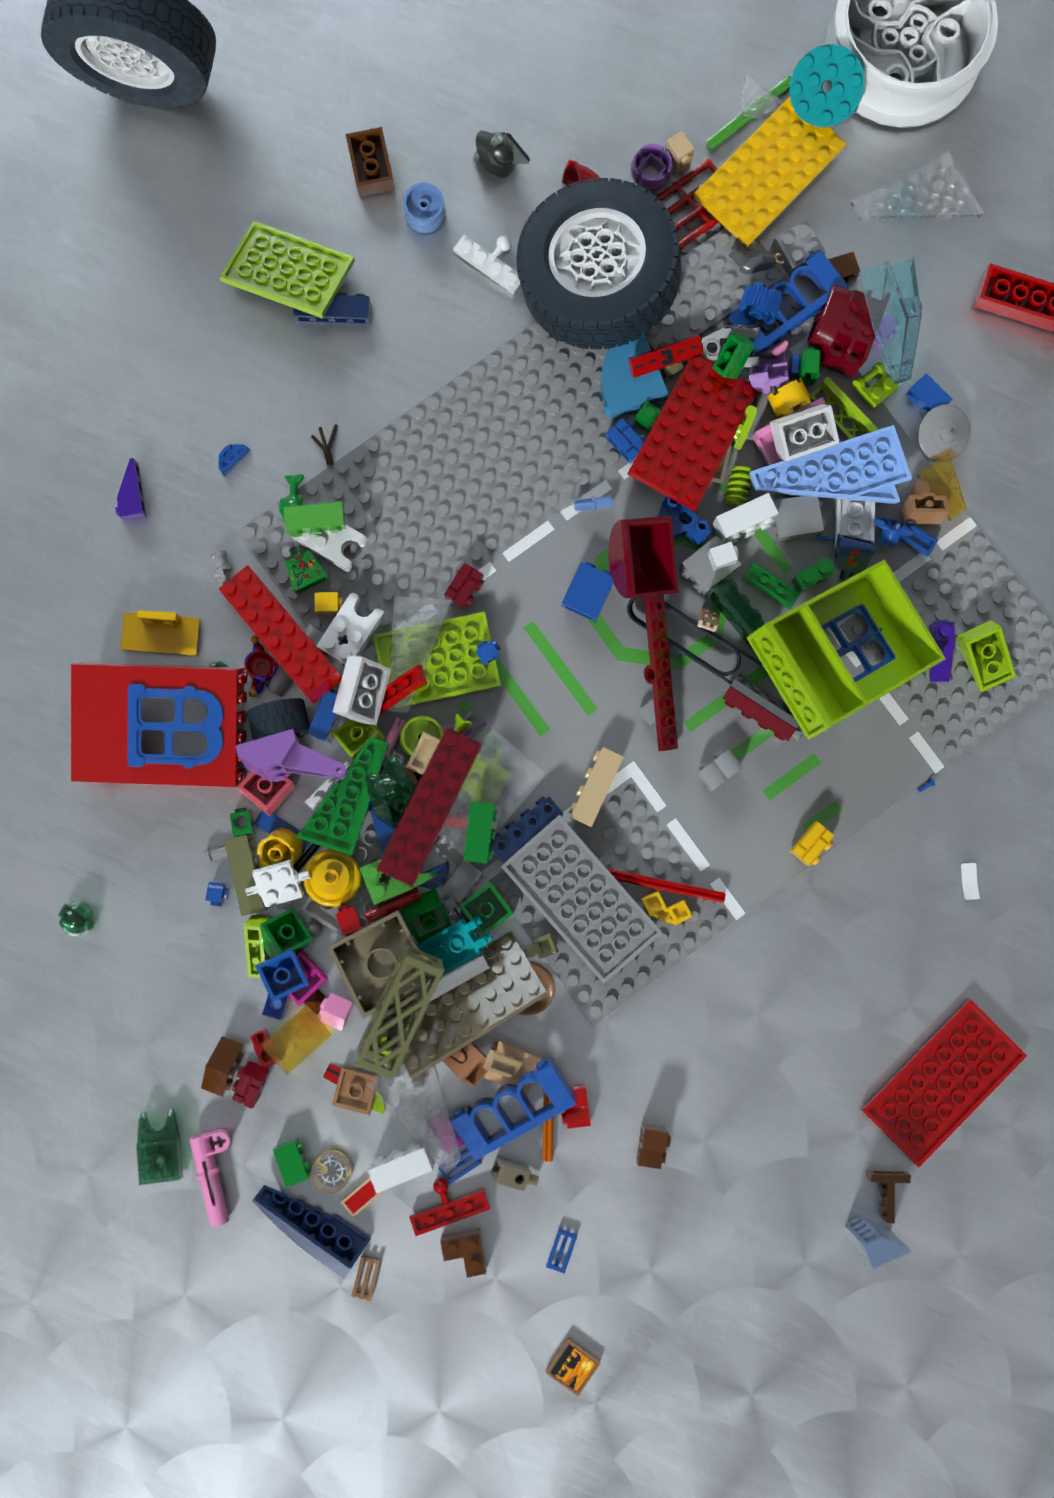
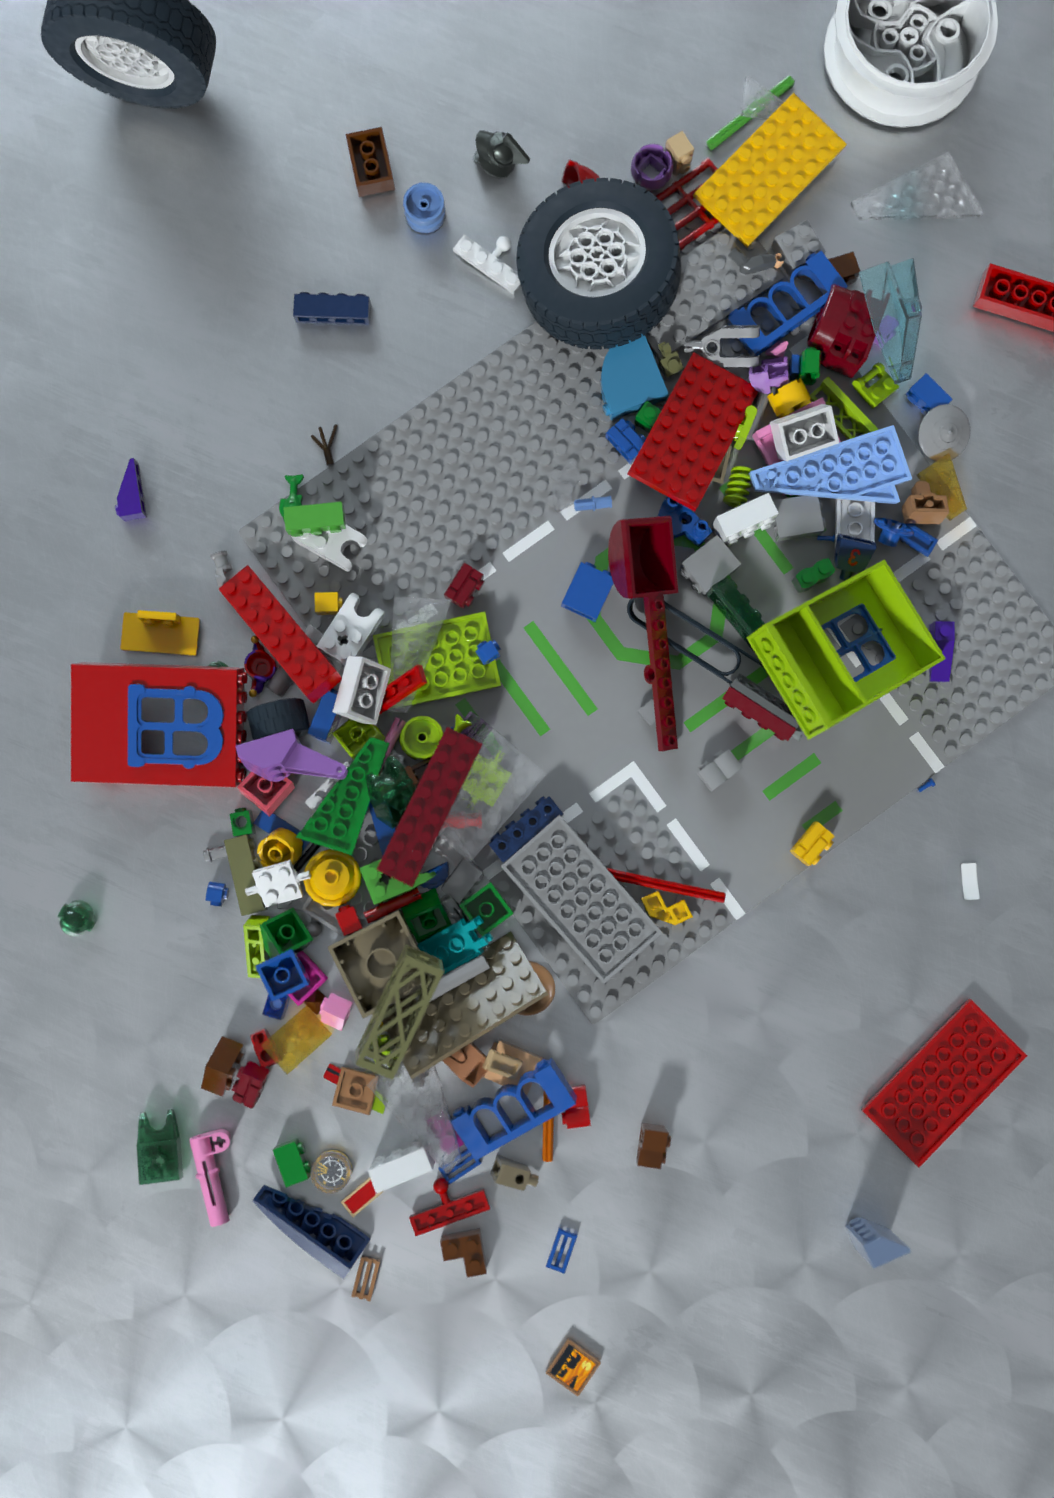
blue tile [218,444,250,476] -> none
lime plate [219,220,355,318] -> none
green torso [285,545,329,595] -> none
tan tile [406,732,440,775] -> none
green brick [463,801,498,864] -> none
olive plate [524,933,559,959] -> none
tan brick [568,747,624,828] -> none
red tile [628,334,703,378] -> none
medium nougat tile [697,607,720,632] -> none
white brick [707,542,739,571] -> none
green brick [712,333,755,379] -> none
blue brick [738,282,782,324] -> none
green tile [743,562,801,610] -> none
teal plate [789,44,866,128] -> none
reddish brown bracket [867,1170,911,1223] -> none
lime slope [956,620,1016,692] -> none

